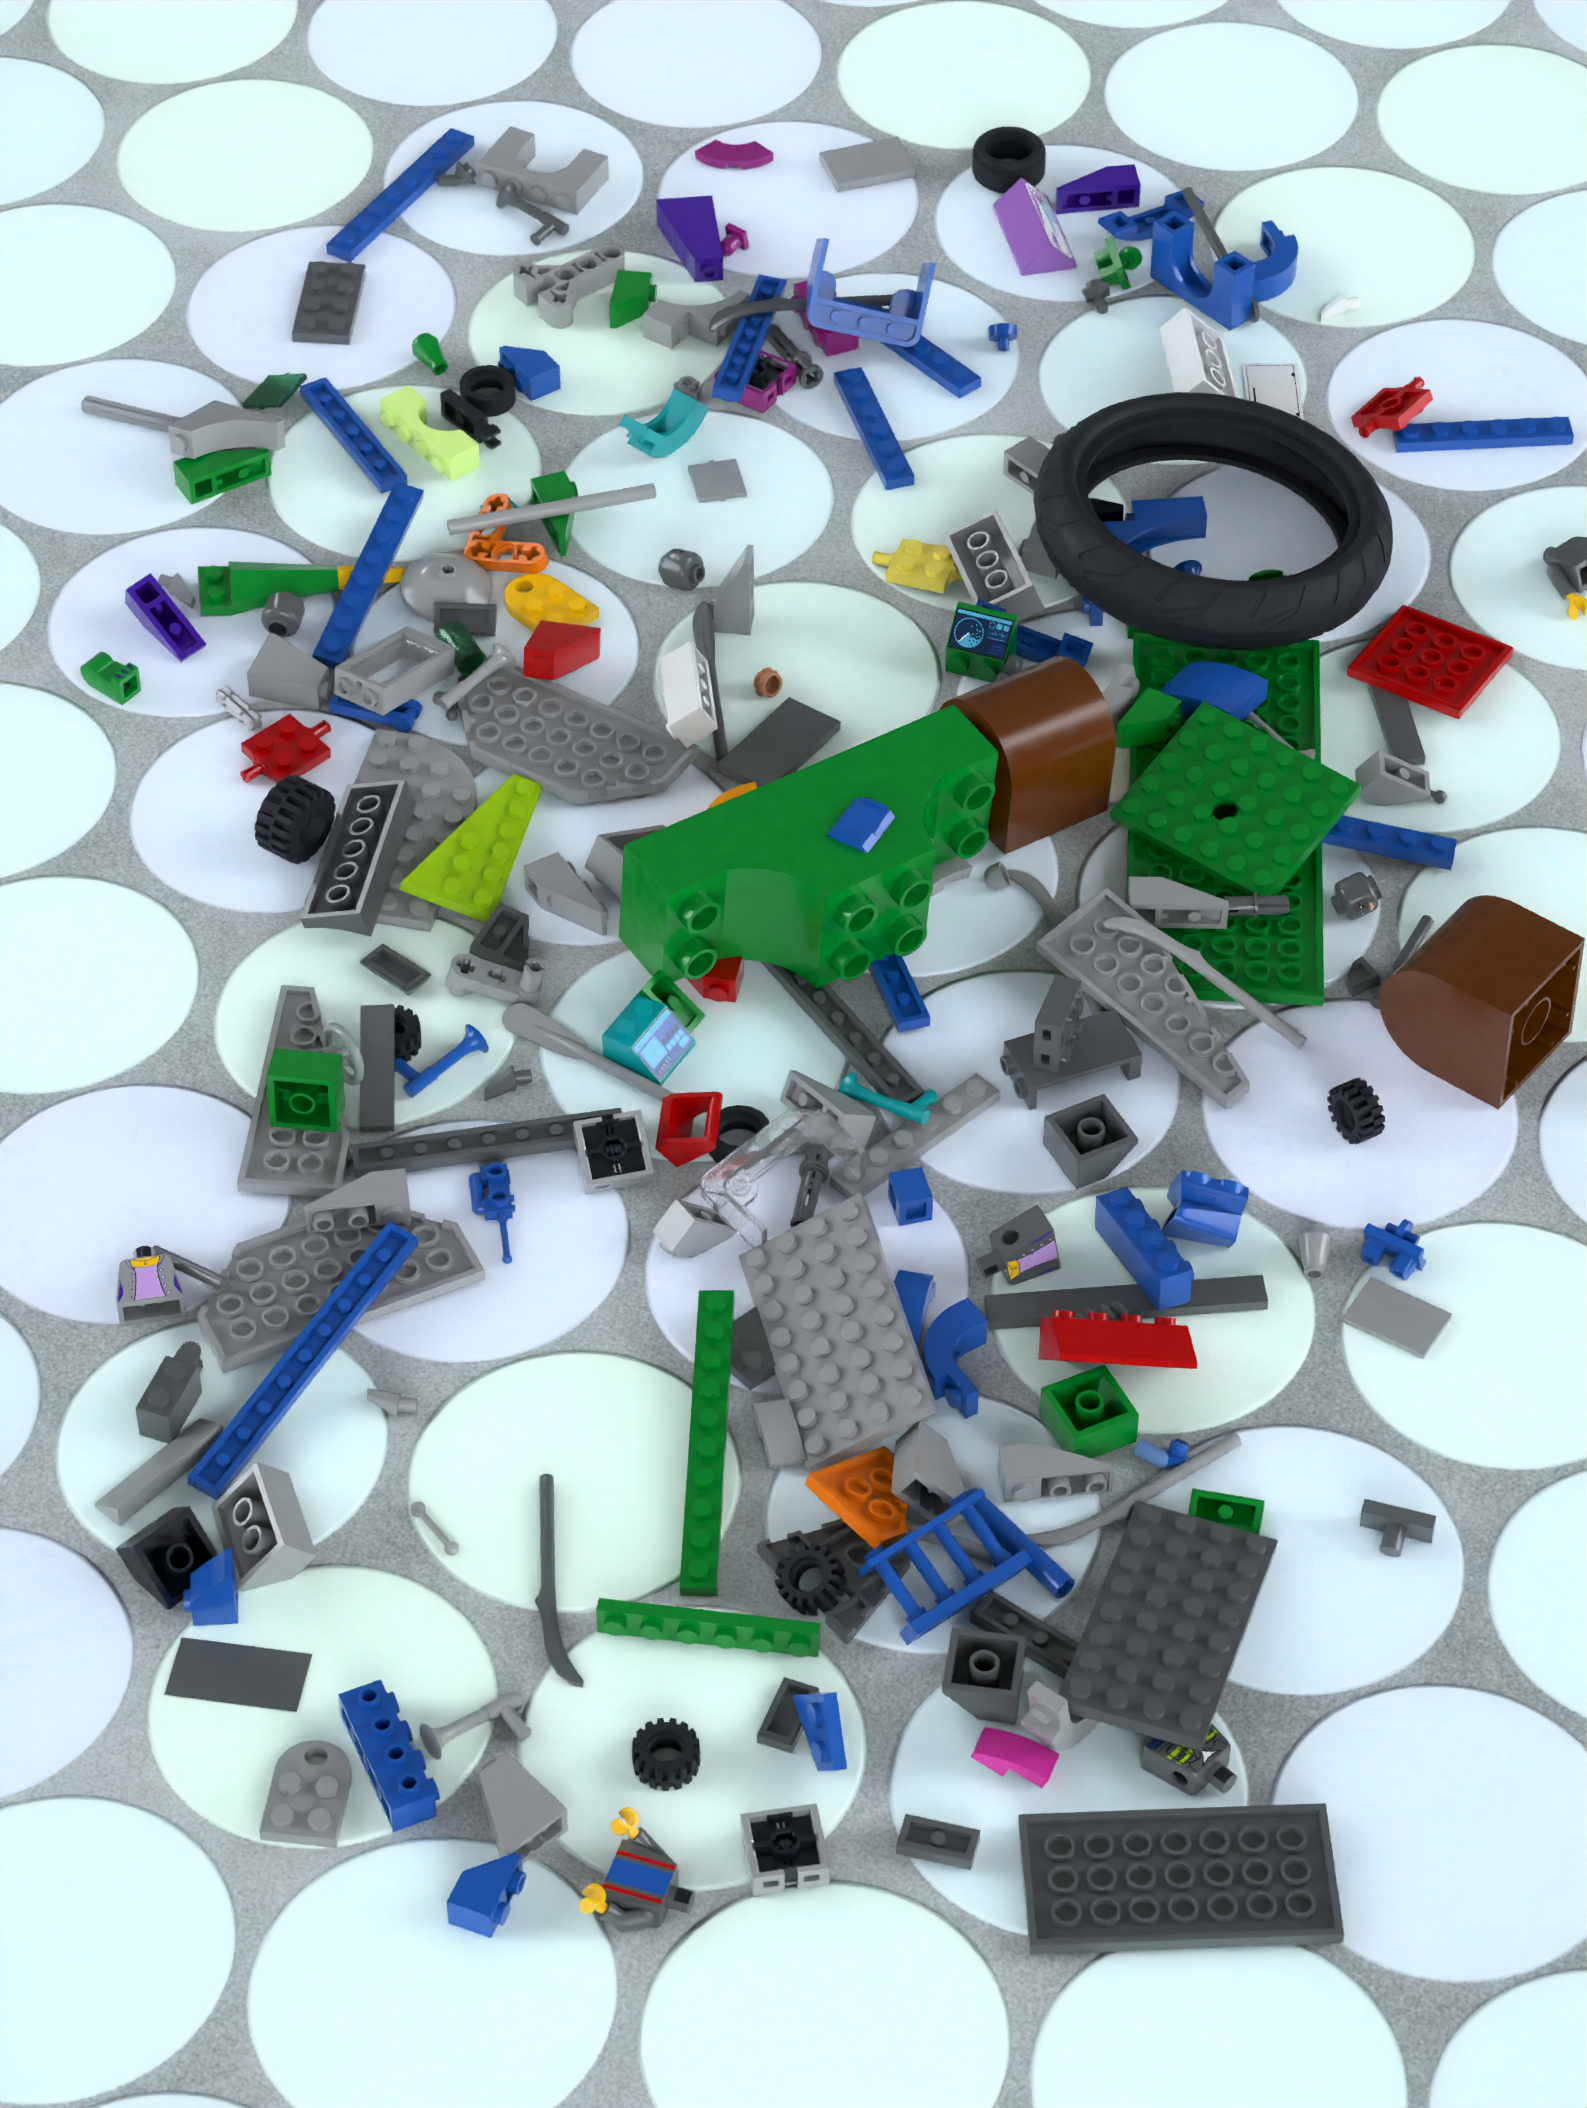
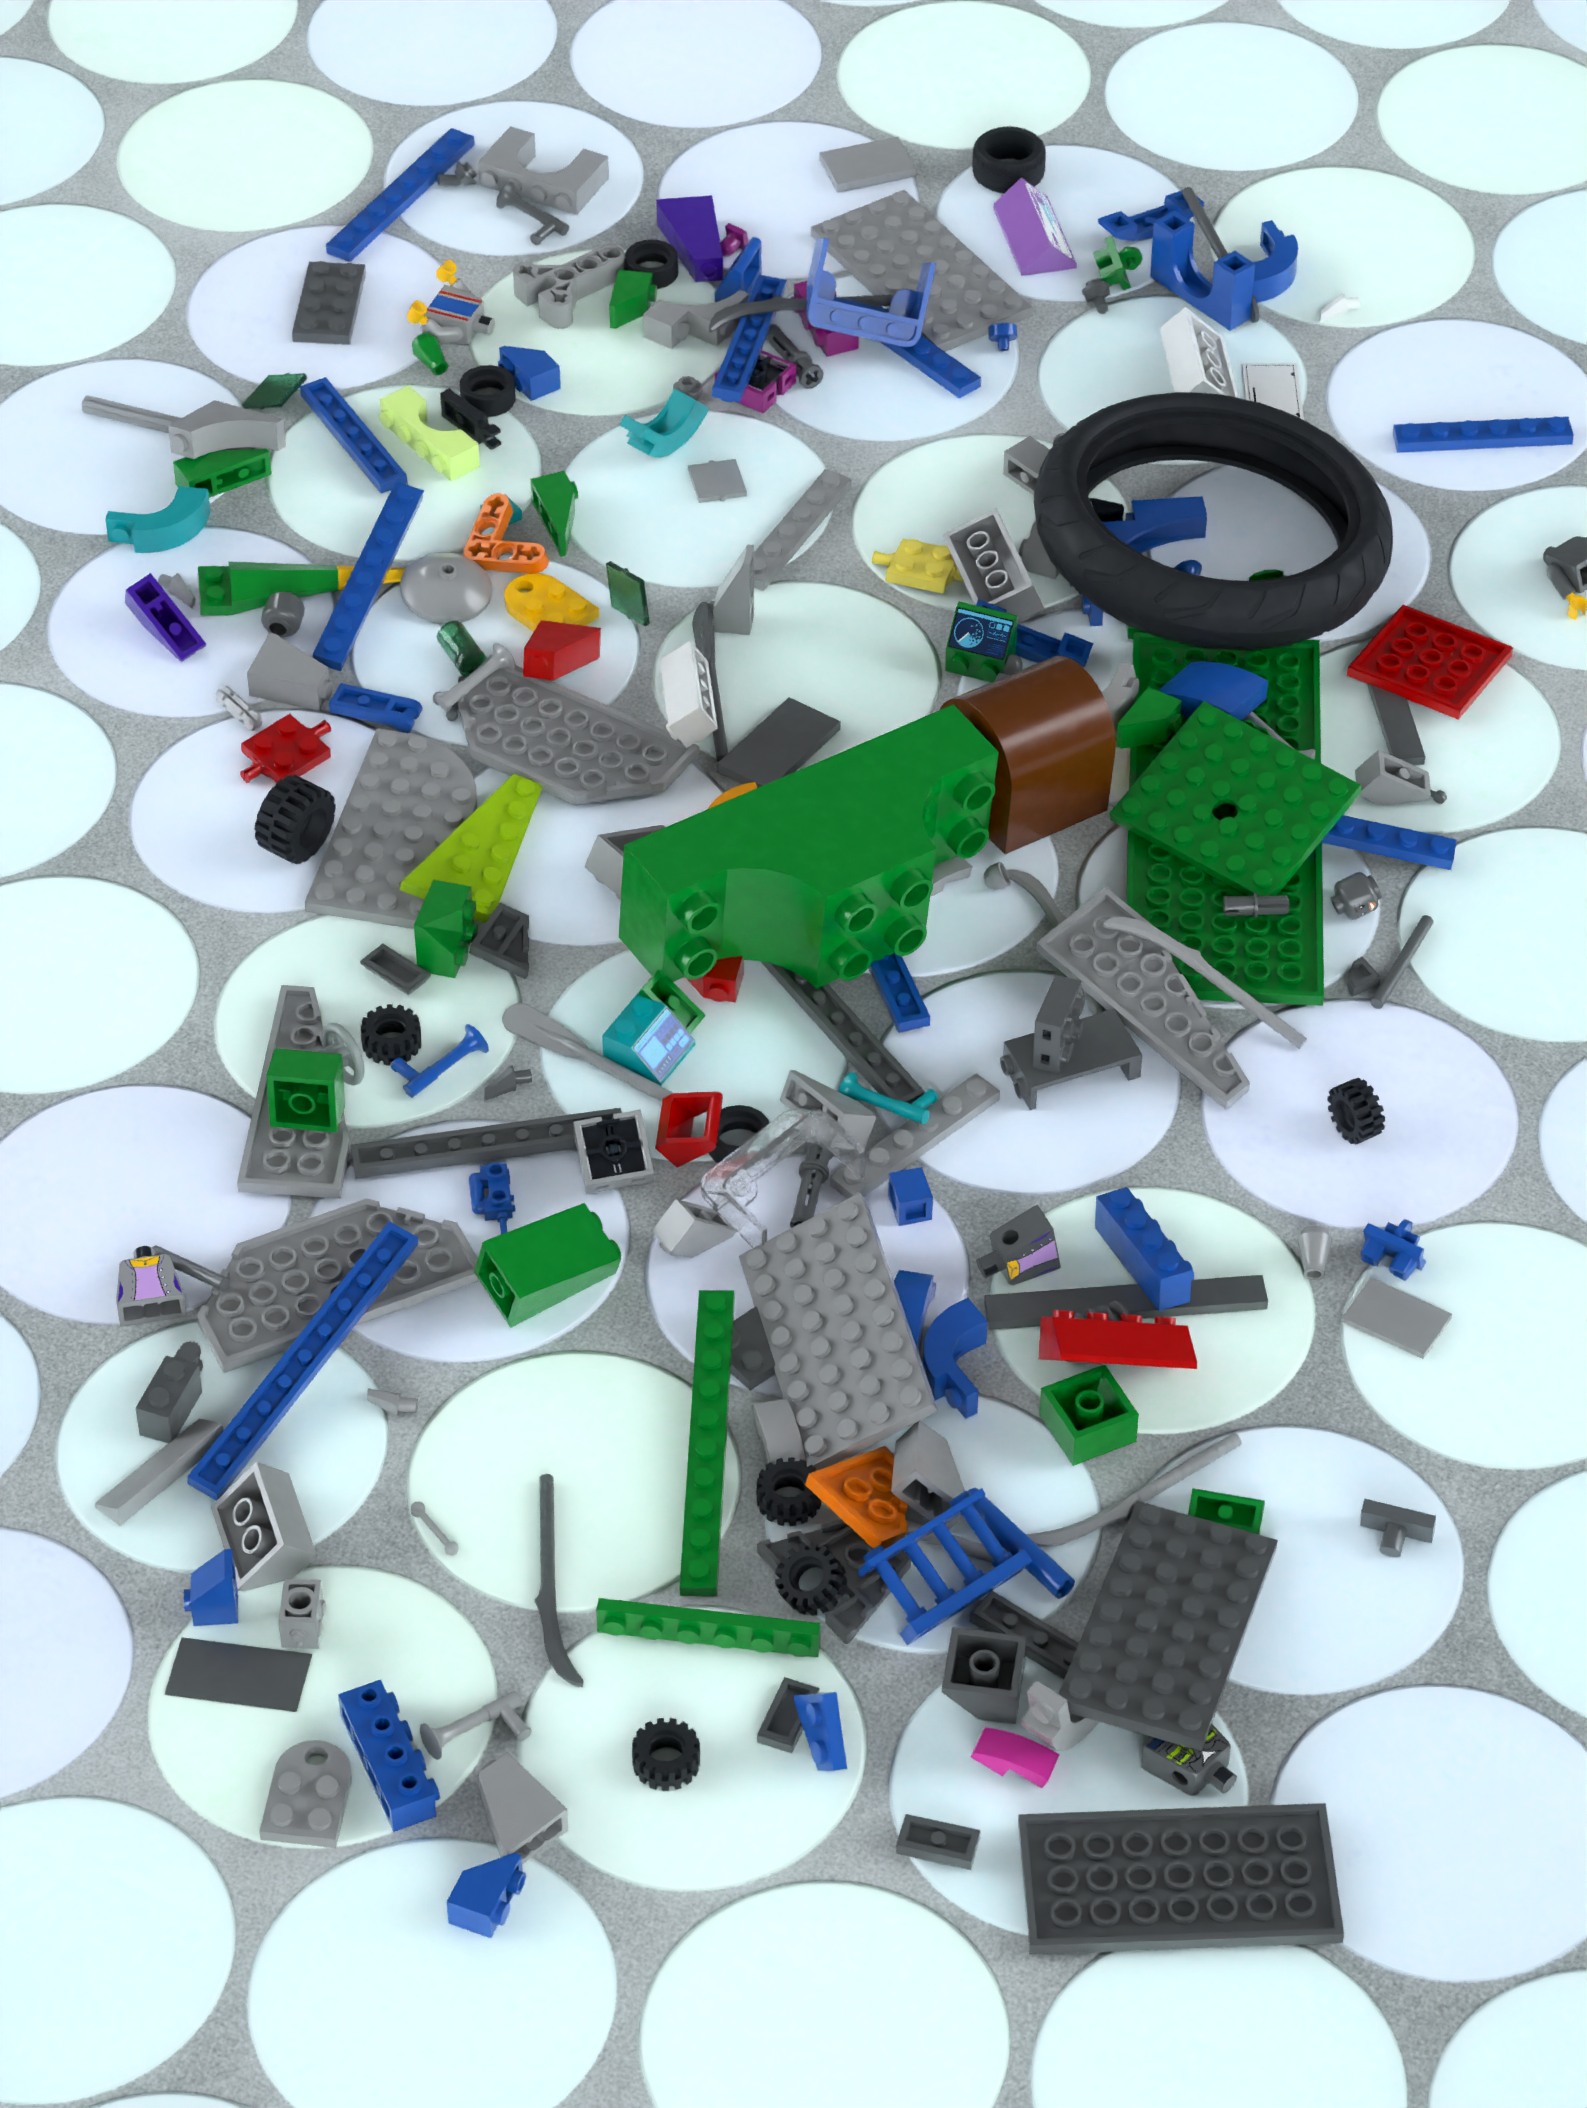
green leg [80,652,141,705] -> none
black slope [115,1506,218,1609] -> none
dark grey arch [300,779,416,937] -> none
light grey slope [304,1168,411,1233] -> none
light grey window [334,626,455,716] -> none
dark grey tile [360,1004,395,1132] -> none
dark grey tile [433,602,497,636] -> none
light grey beam [445,954,546,1006] -> none
light grey piece [447,483,656,535] -> none
light grey slope [524,852,609,936] -> none
torso [579,1807,695,1933] -> none
dark grey head [658,548,705,591] -> none
magenta tile [695,140,773,170] -> none
piece [740,1803,830,1896] -> none
nougat plate [753,667,782,697] -> none
blue piece [826,797,895,853] -> none
blue plate [834,367,914,490] -> none
light grey slope [998,1442,1114,1502] -> none
dark grey slope [1043,1094,1138,1189] -> none
dark purple slope [1055,164,1141,214] -> none
light grey slope [1127,876,1229,929] -> none
arm [1134,1439,1190,1468] -> none
blue piece [1161,1170,1249,1248] -> none
red plate [1351,377,1433,438] -> none
reddish brown brick [1379,895,1585,1110] -> none
none -> teal arch [105,486,211,553]
none -> light grey head [278,1579,326,1649]
none -> torso [407,260,495,345]
none -> green slope [414,880,478,978]
none -> green slope [474,1203,622,1328]
none -> clear green piece [606,561,650,626]
none -> black tyre [625,240,678,289]
none -> blue tile [715,237,762,302]
none -> light grey plate [754,469,851,591]
none -> black tyre [756,1457,821,1526]
none -> light grey plate [811,190,1033,352]

